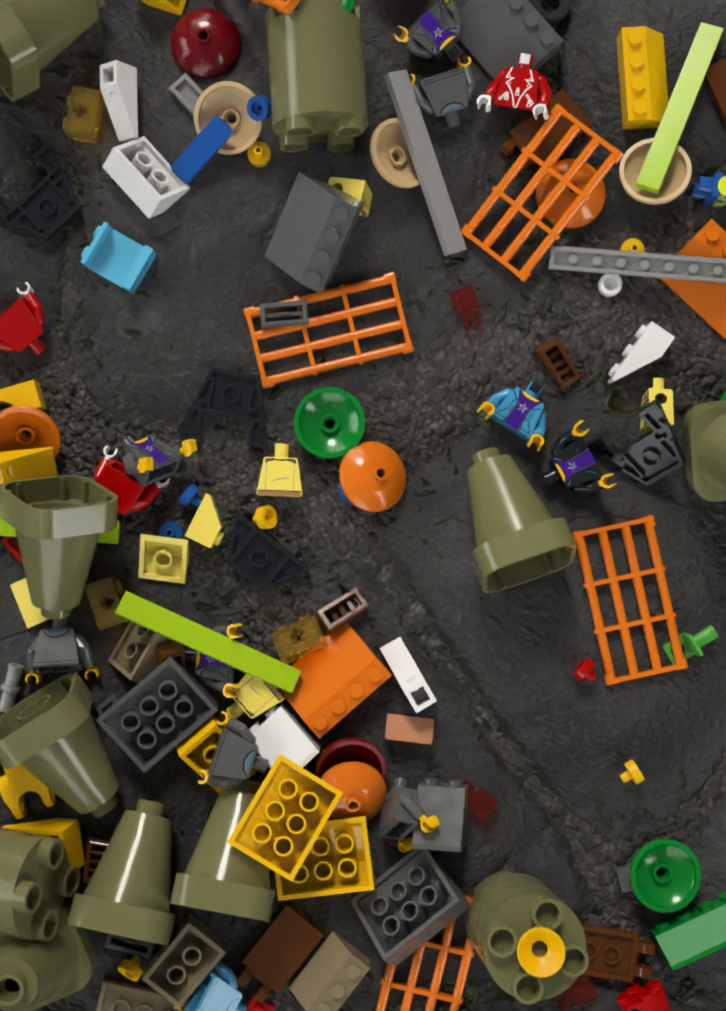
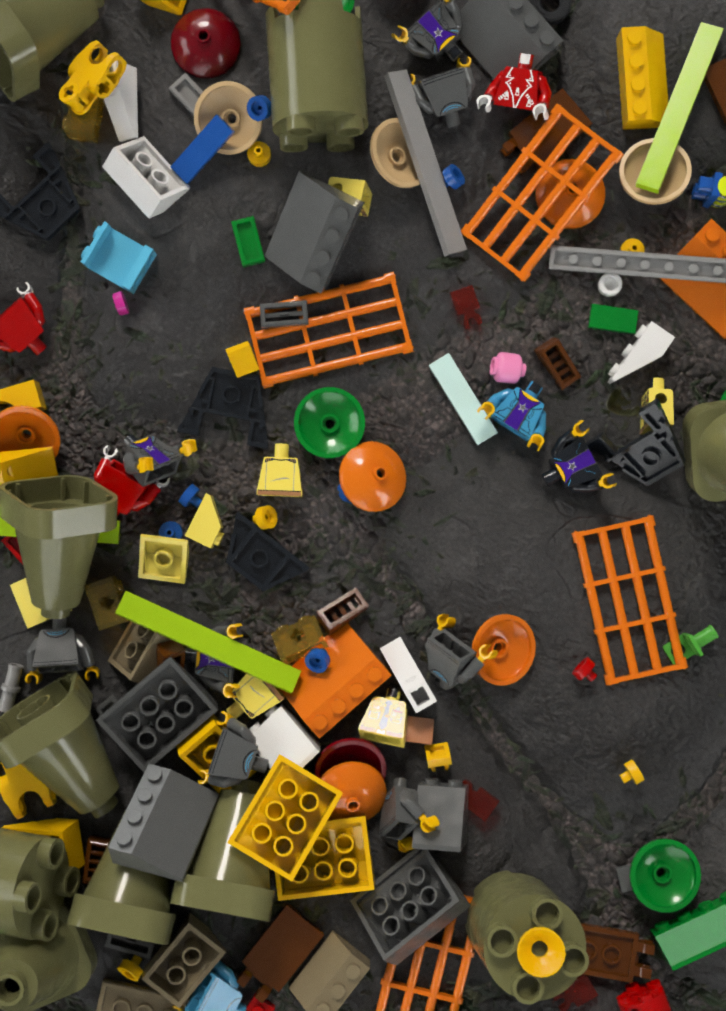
olive cone [467,447,577,593] -> none
none -> yellow piece [59,40,127,115]
none -> dark grey slope [108,764,219,882]
none -> dark pink tile [113,291,129,316]
none -> yellow slope [225,341,259,378]
none -> green tile [231,216,266,268]
none -> blue tile [305,648,330,673]
none -> light yellow torso [358,688,407,748]
none -> yellow tile [424,742,452,772]
none -> dark grey torso [425,614,498,690]
none -> light aqua tile [429,353,498,445]
none -> blue tile [443,164,465,190]
none -> orange dish [472,614,536,686]
none -> bright pink head [490,352,526,384]
none -> green tile [588,304,639,335]

